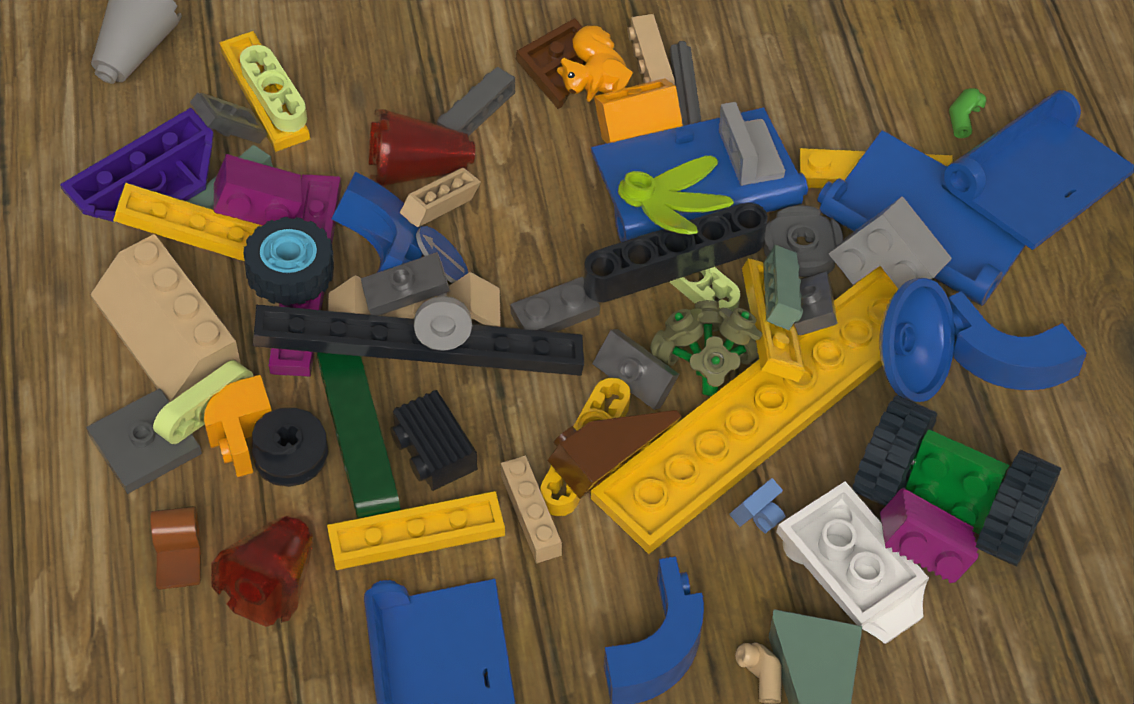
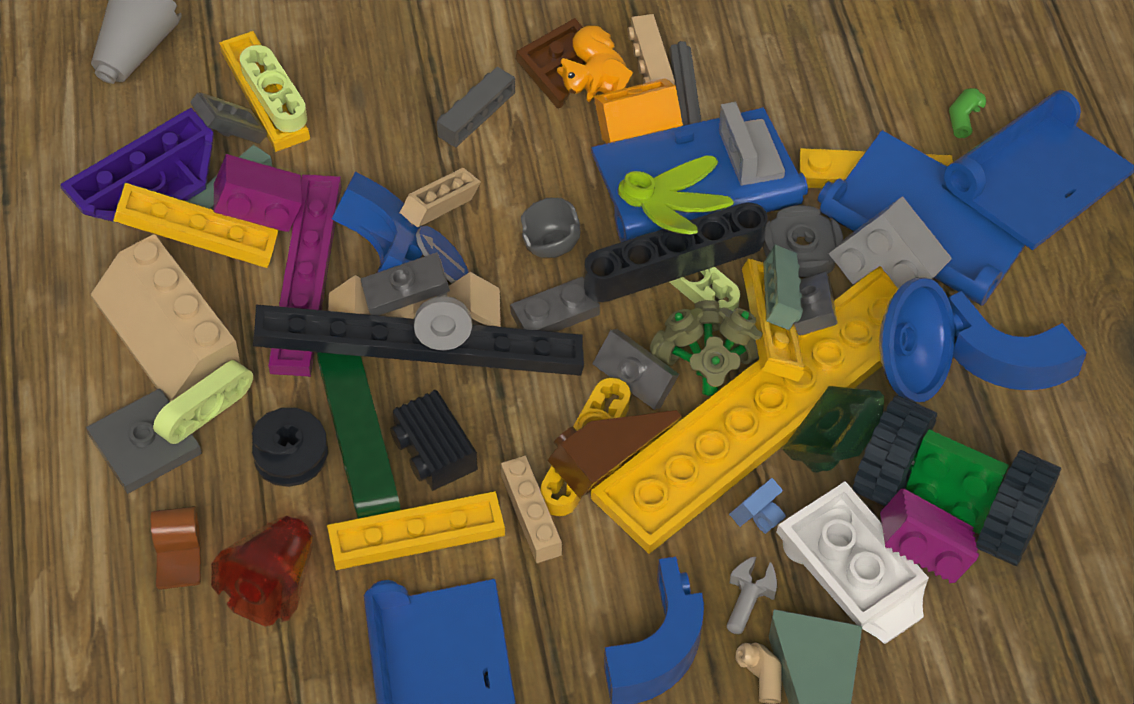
light orange brick [204,375,272,477] -> none
black wheel [243,217,334,306] -> none
clear red cone [369,109,476,186] -> none
none -> dark grey hair [521,198,581,258]
none -> light grey bar [727,557,777,634]
none -> clear green slope [782,386,884,473]

